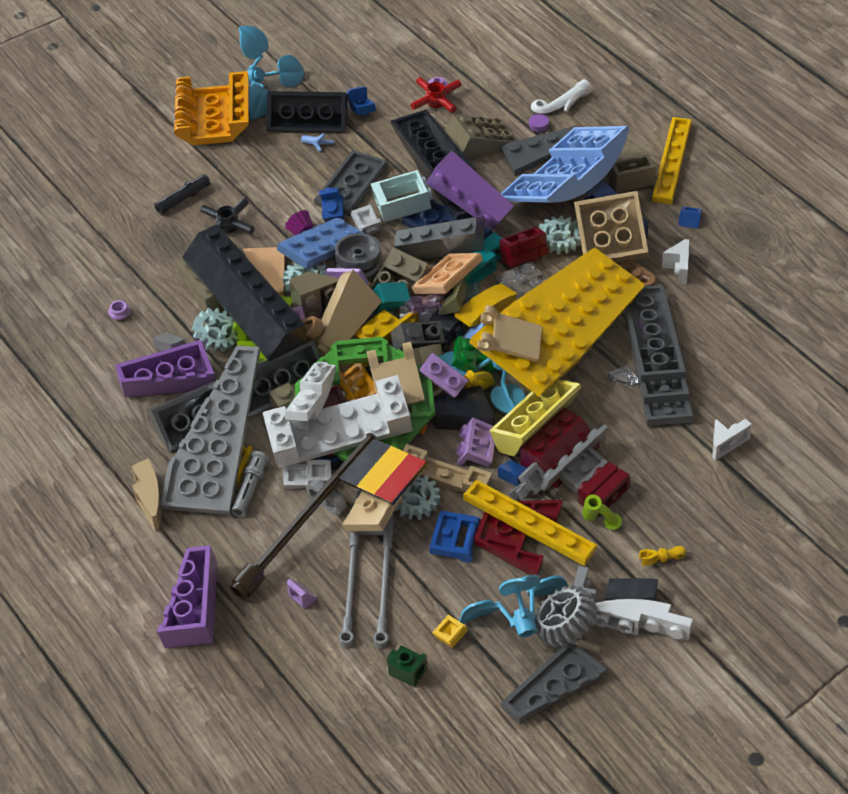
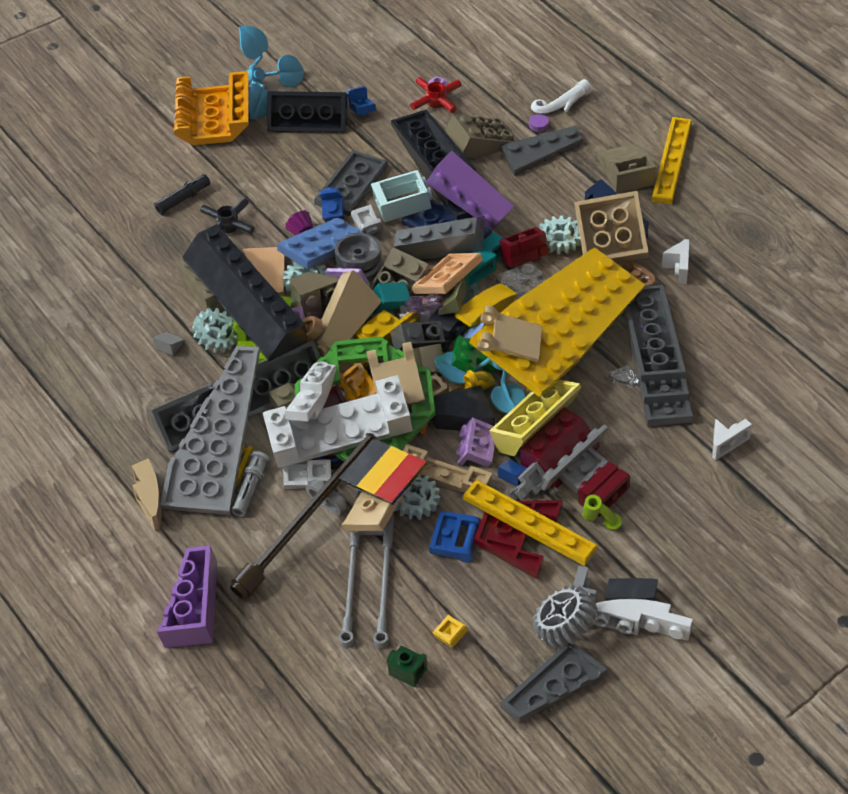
lavender plate [108,300,130,320] -> none
medium lavender wedge [115,340,215,397] -> none
lavender slope [287,579,317,609] -> none
light blue bar [301,134,334,152] -> none
lavender bracket [419,353,468,398] -> none
medium azure plant [459,575,569,638] -> none
light blue slope [500,126,629,202] -> none
yellow piece [639,546,686,566] -> none
blue slope [678,206,703,229] -> none

